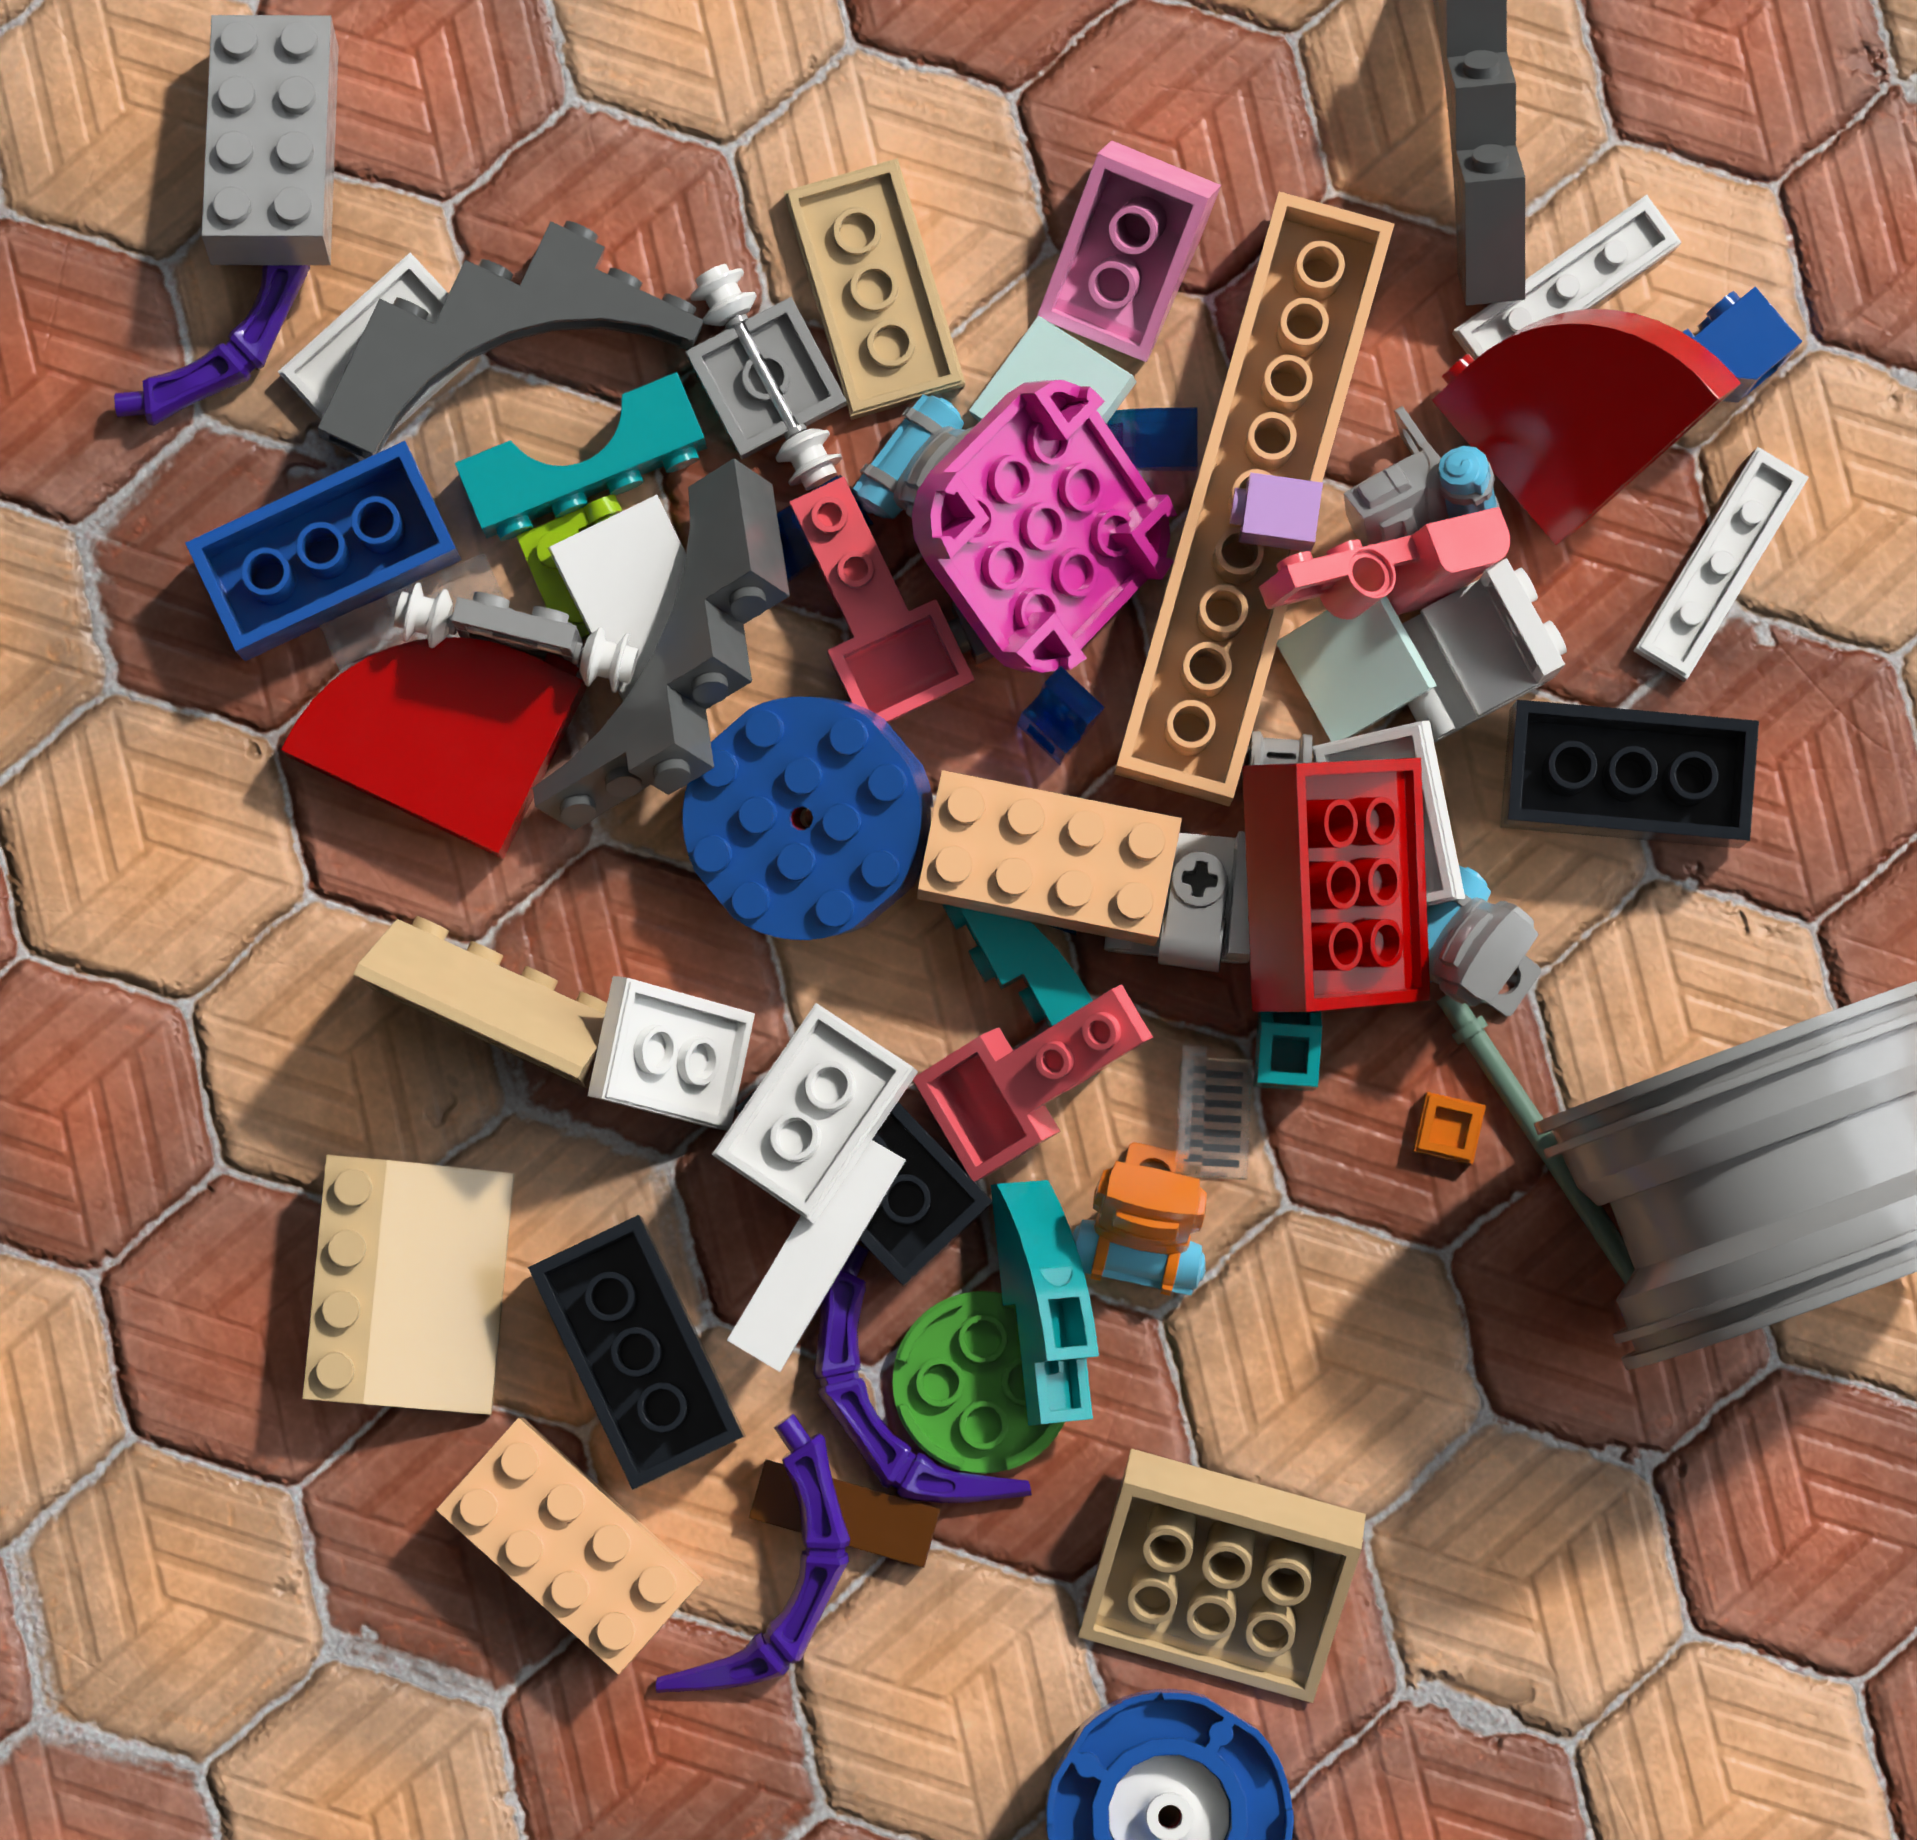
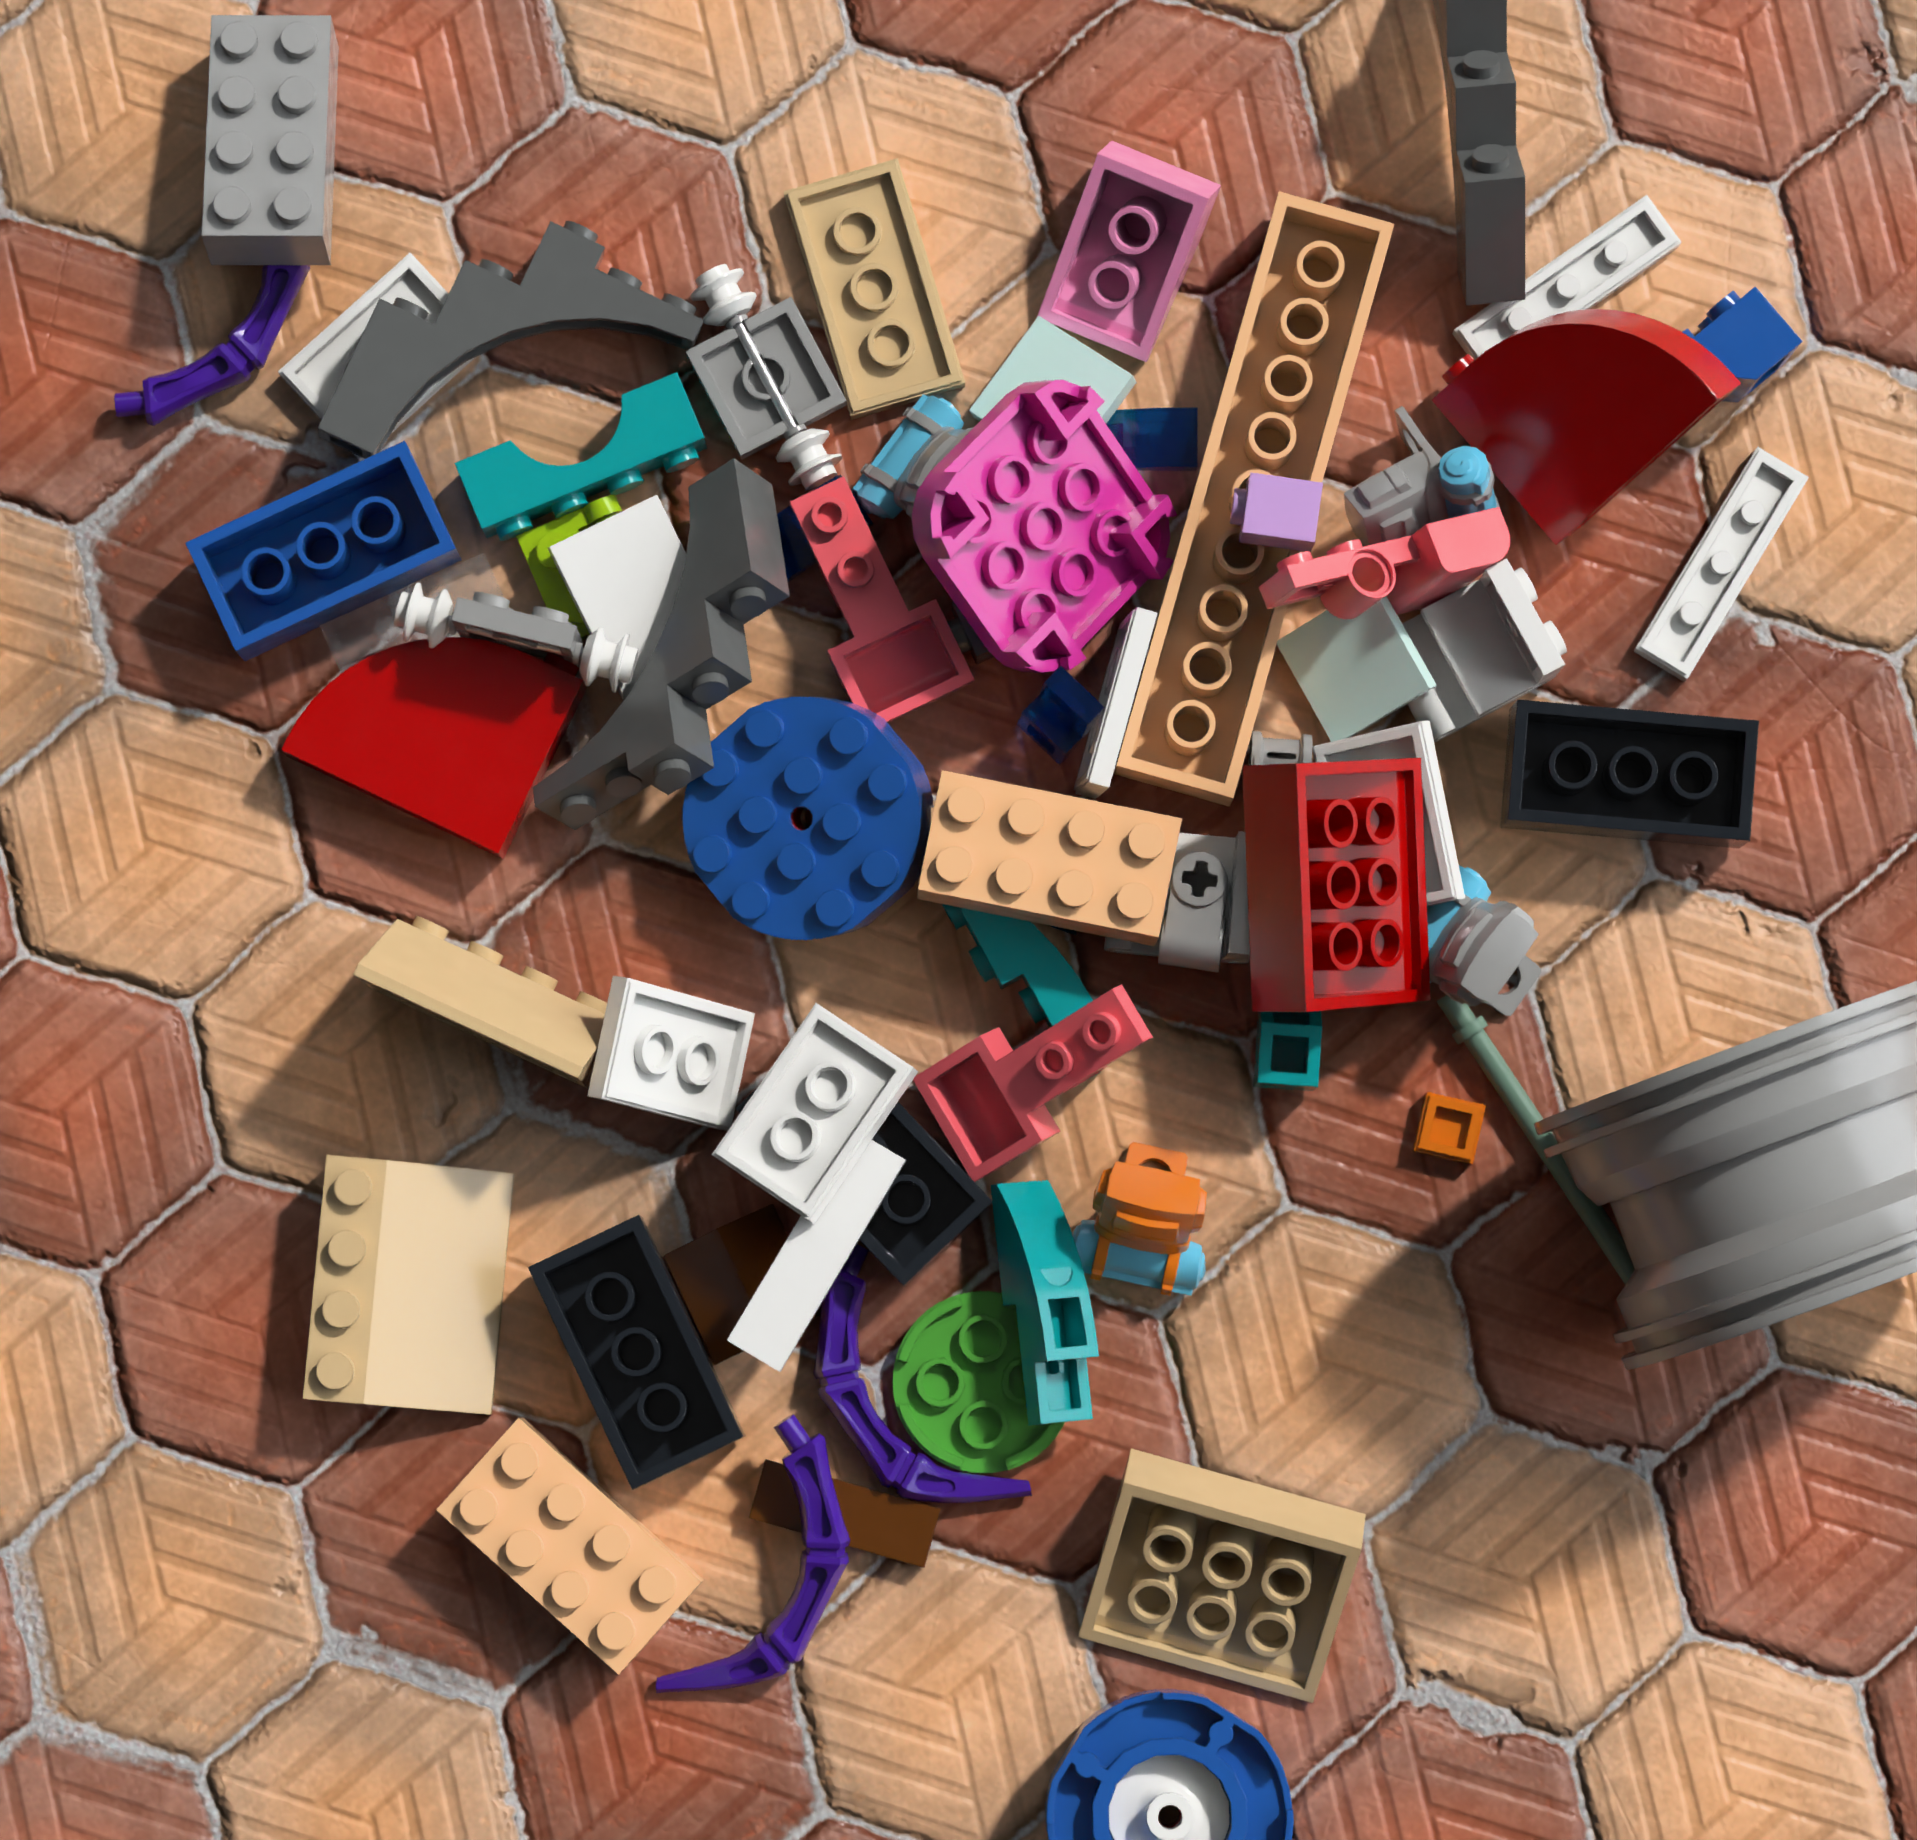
clear panel [1175,1045,1253,1180] -> none
none -> reddish brown slope [663,1204,821,1365]
none -> white tile [1074,607,1158,799]

